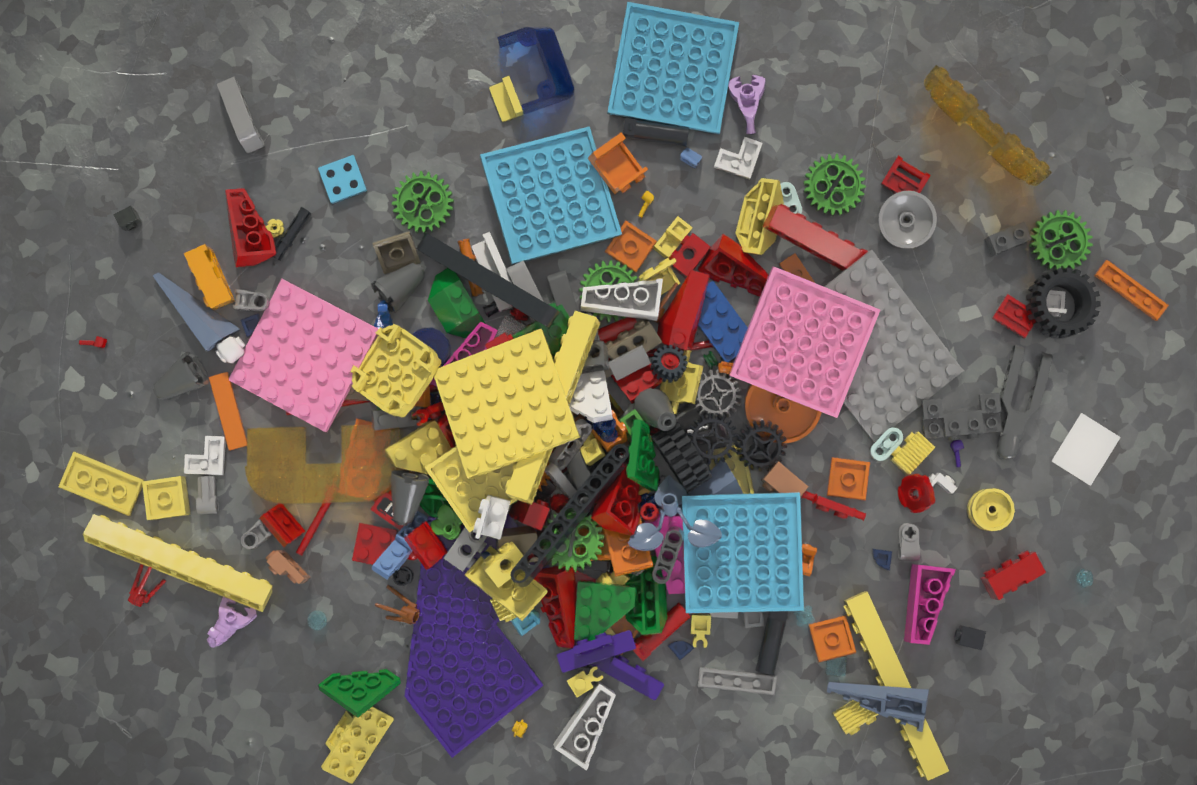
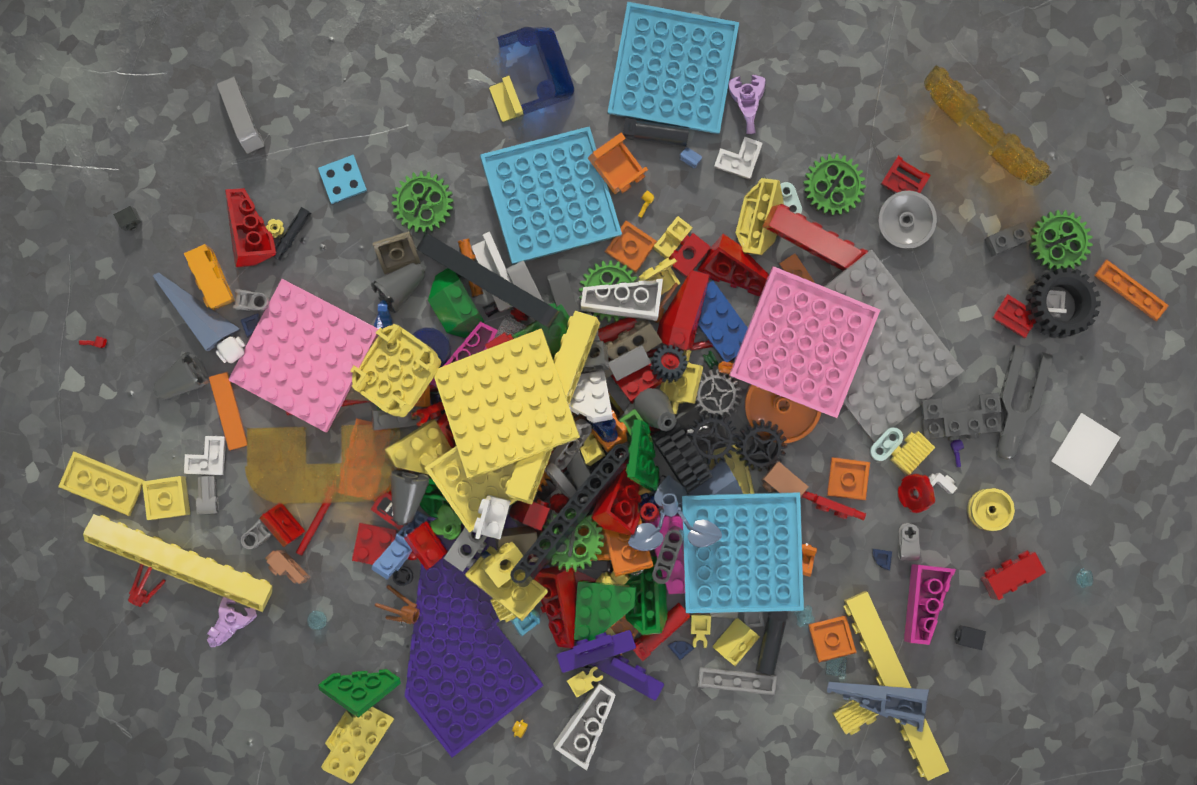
none -> light yellow panel [713,618,760,666]

